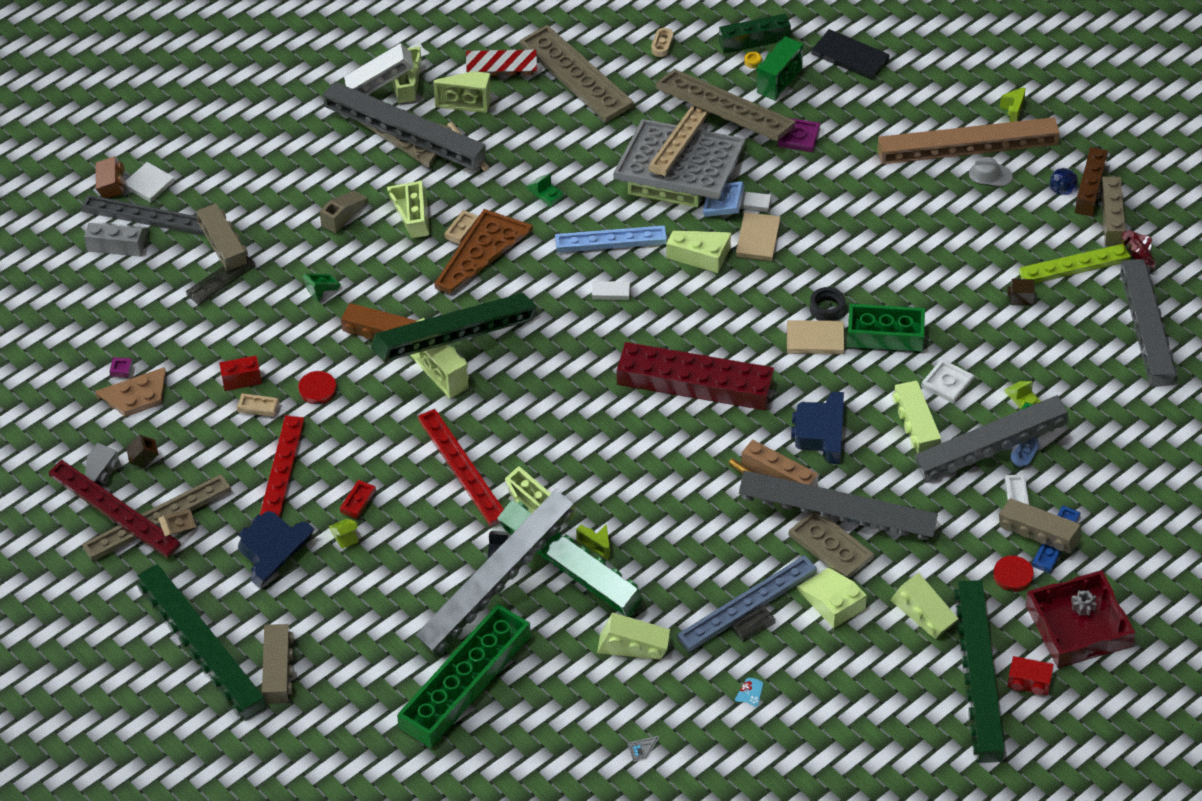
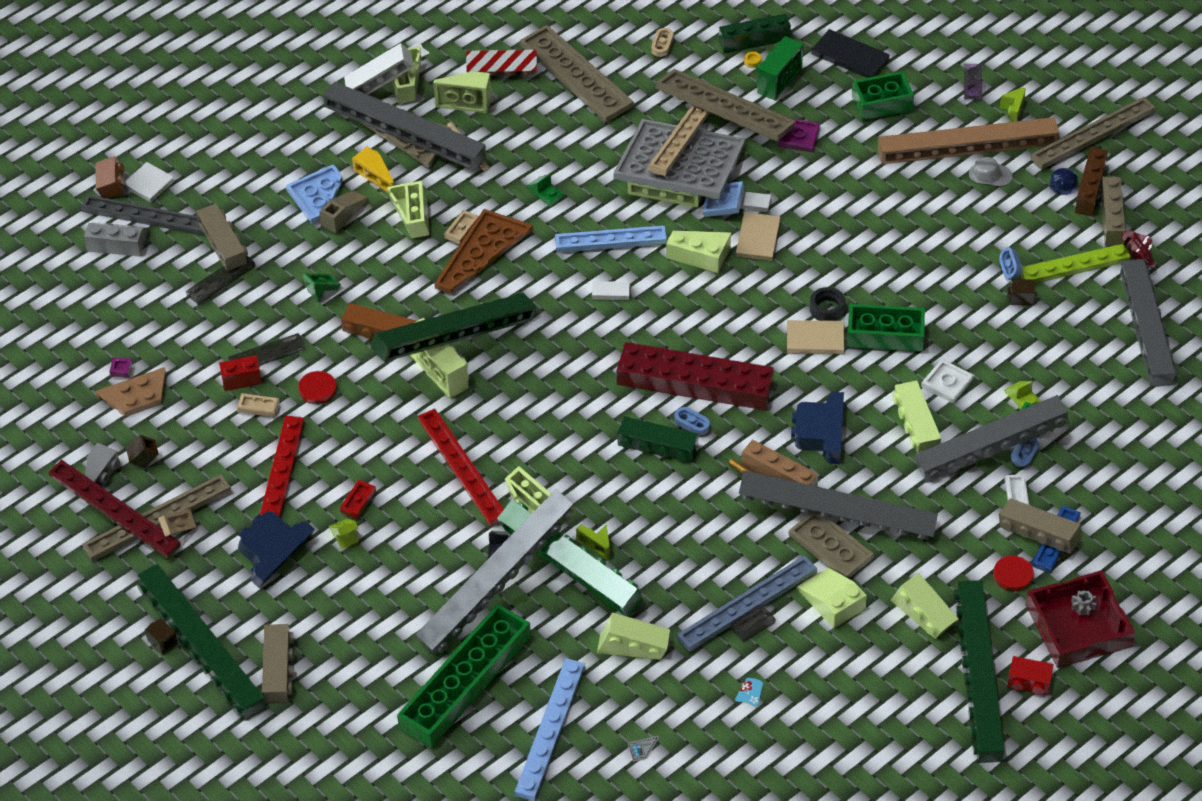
none -> dark brown brick [145,618,178,655]
none -> clear smoke tile [228,333,306,366]
none -> light blue plate [286,164,343,224]
none -> yellow slope [352,146,394,193]
none -> light blue plate [515,658,585,801]
none -> dark green brick [617,416,698,463]
none -> medium blue plate [674,407,710,435]
none -> green brick [852,71,914,120]
none -> clear purple slope [963,63,983,99]
none -> medium blue plate [999,247,1022,280]
none -> dark tan plate [1030,97,1155,170]

